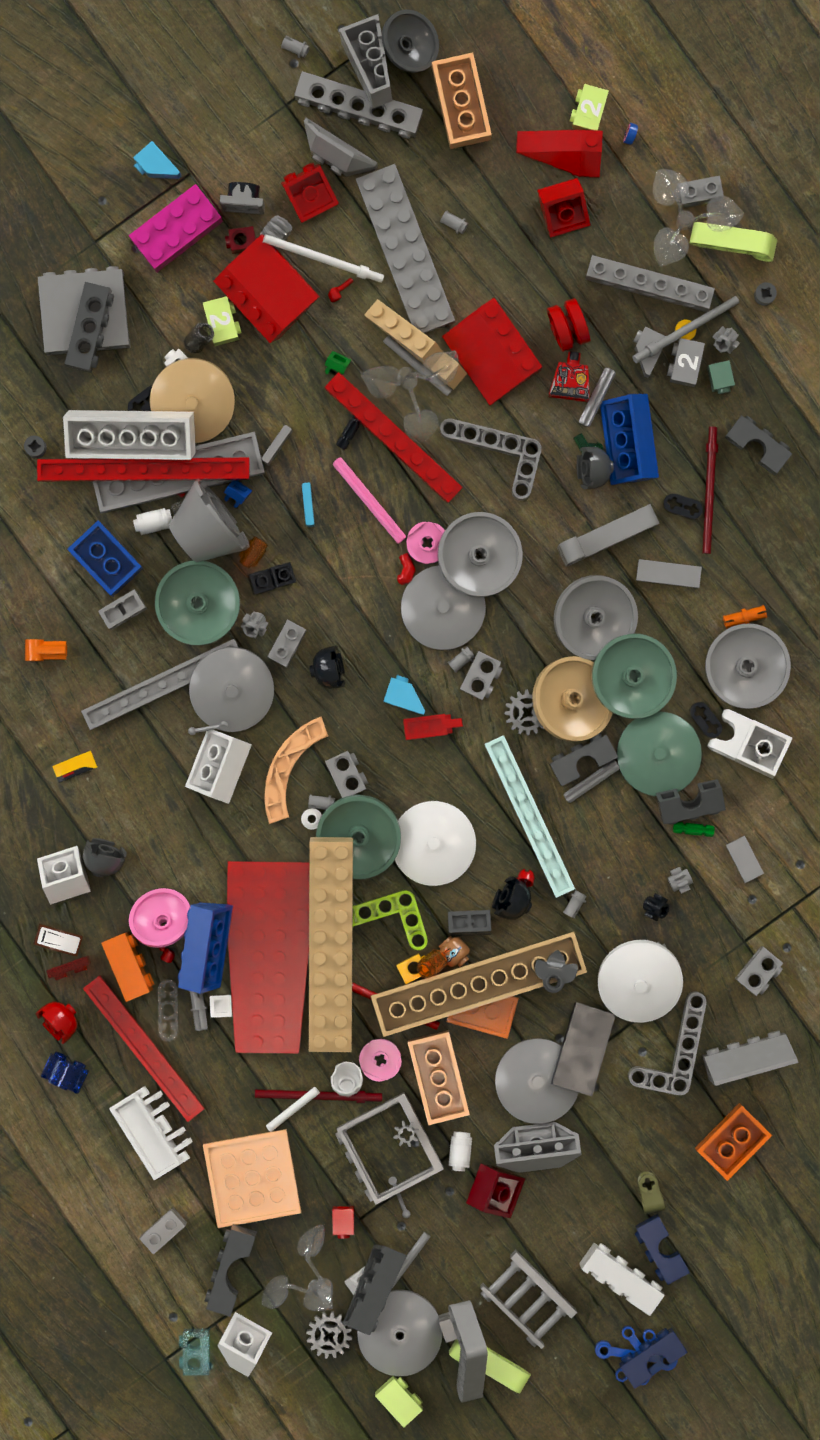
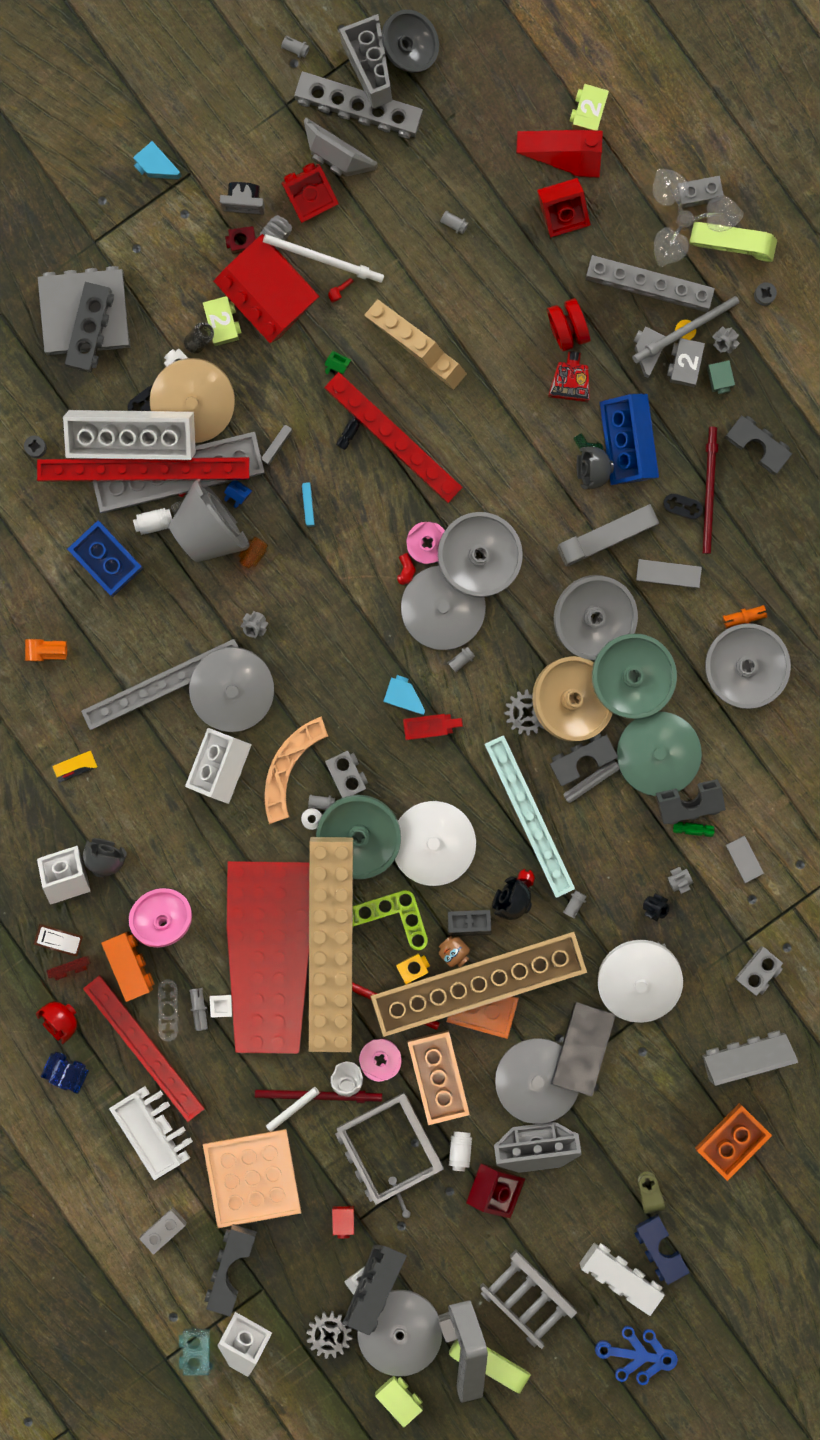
light grey brick [98,589,147,630] -> none
dark pink brick [129,184,223,273] -> none
sand green dish [155,560,240,645] -> none
red hand [158,947,175,963] -> none
blue slope [178,902,233,994] -> none
light grey hinge [188,721,229,735] -> none
black slope [248,562,296,595] -> none
clear plant [262,1224,333,1311] -> none
light grey brick [268,619,307,668] -> none
black cylinder [310,646,345,689] -> none
bright pink axle [333,457,406,544] -> none
light grey plate [356,164,455,334] -> none
clear plant [361,350,458,443] -> none
light grey bar [383,336,452,396] -> none
light grey bar [392,1232,431,1288] -> none
light grey gear [393,1120,419,1147] -> none
clear orange brick [417,949,447,978] -> none
light nougat brick [432,53,492,149] -> none
light grey beam [440,419,541,501] -> none
red slope [442,298,542,406] -> none
light grey brick [460,651,503,700] -> none
dark grey plate [535,950,578,993] -> none
light grey axle [579,368,616,427] -> none
dark blue arch [619,1327,688,1389] -> none
blue tile [623,122,638,145] -> none
light grey beam [628,991,706,1095] -> none
black beam [690,702,722,738] -> none
white brick [707,709,792,779] -> none

